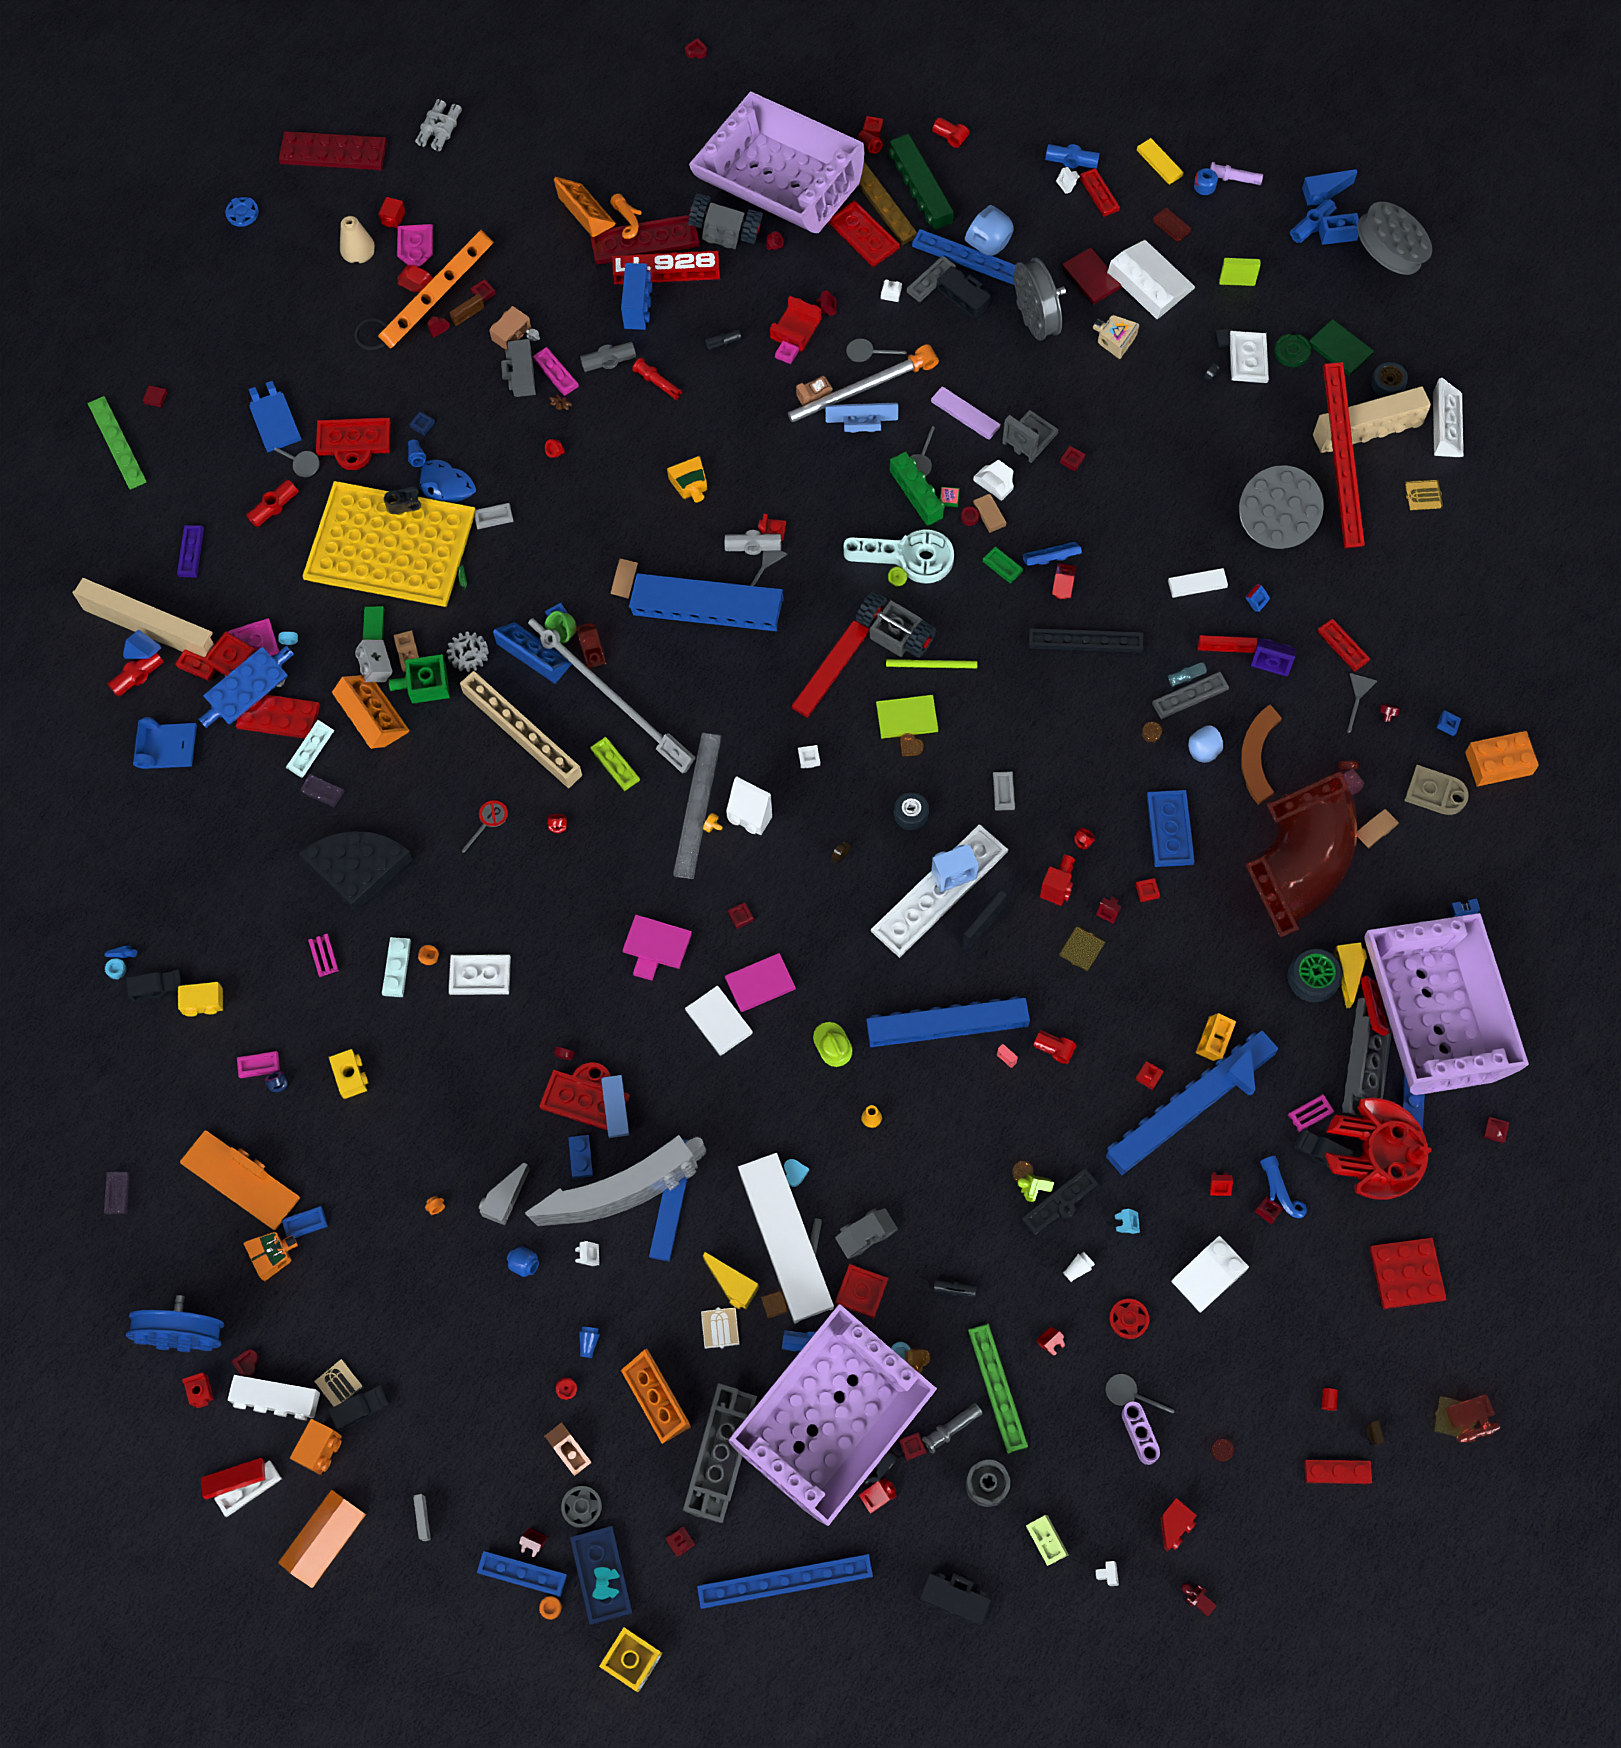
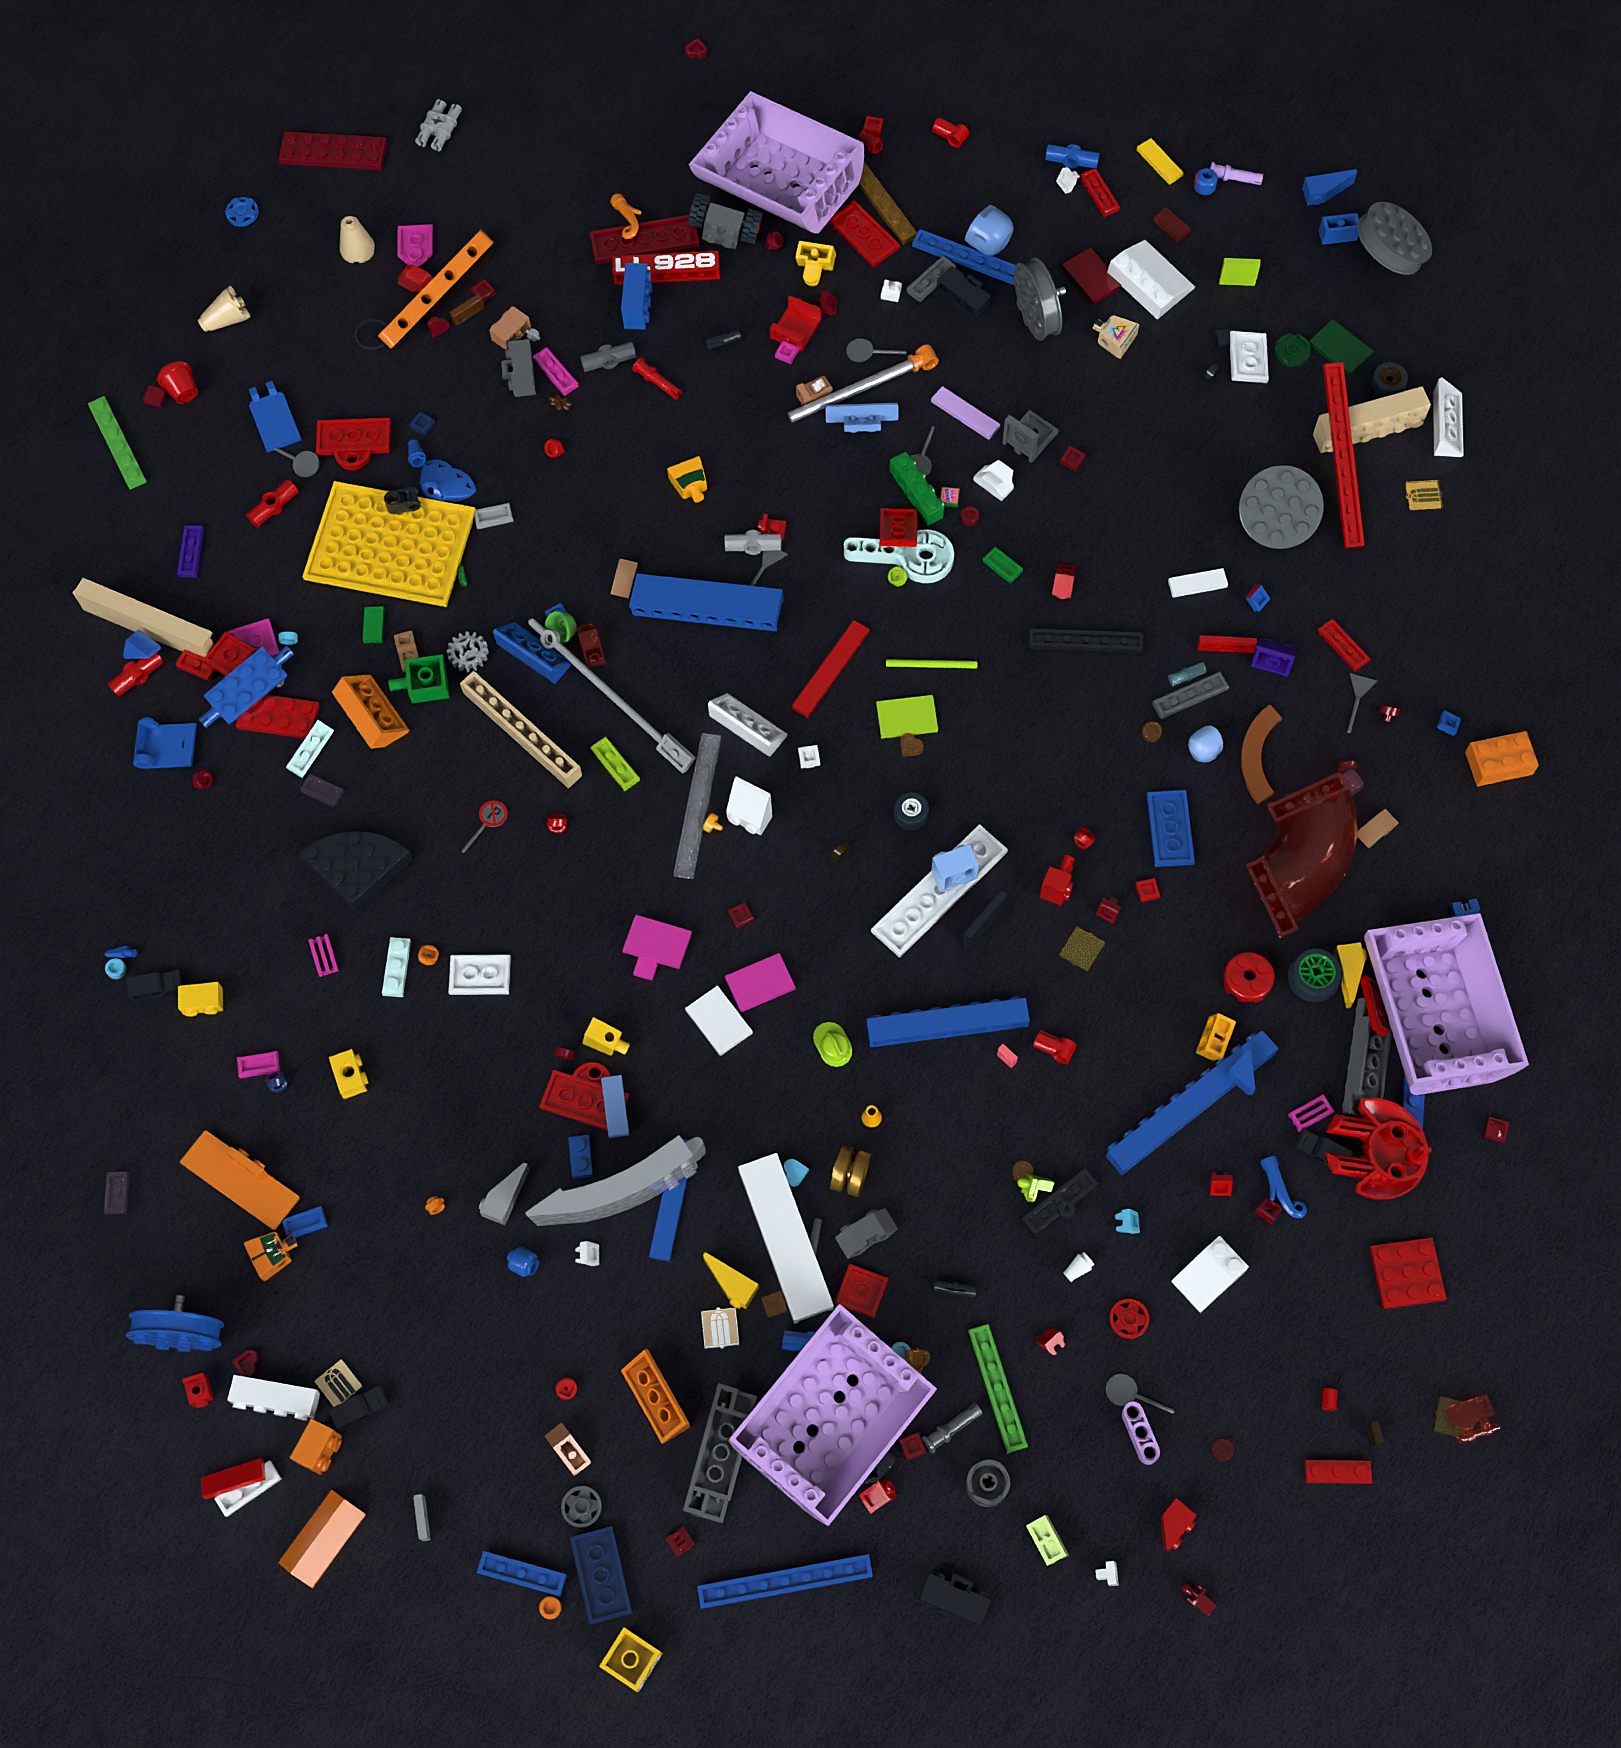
light grey brick [355,640,393,682] -> none
red brick [379,197,406,228] -> none
dark red tile [519,1528,548,1558] -> none
orange slope [554,177,616,237] -> none
blue cone [579,1326,600,1358] -> none
teal piece [592,1567,620,1600] -> none
brick [856,591,936,657] -> none
dark green brick [888,134,954,230] -> none
medium nougat tile [973,494,1006,533] -> none
light grey tile [993,772,1015,810] -> none
blue plate [1023,542,1082,566] -> none
red tile [1135,1061,1164,1090] -> none
blue piece [1290,199,1337,243] -> none
dark tan tile [1404,765,1468,815] -> none
none -> red piece [157,361,198,404]
none -> dark red tile [193,770,213,789]
none -> tan cone [198,286,251,332]
none -> yellow torso [582,1017,630,1056]
none -> white slope [708,693,788,757]
none -> yellow brick [795,241,836,286]
none -> pearl gold wheel [830,1145,871,1197]
none -> red tile [880,508,917,547]
none -> red plate [1223,952,1275,1003]

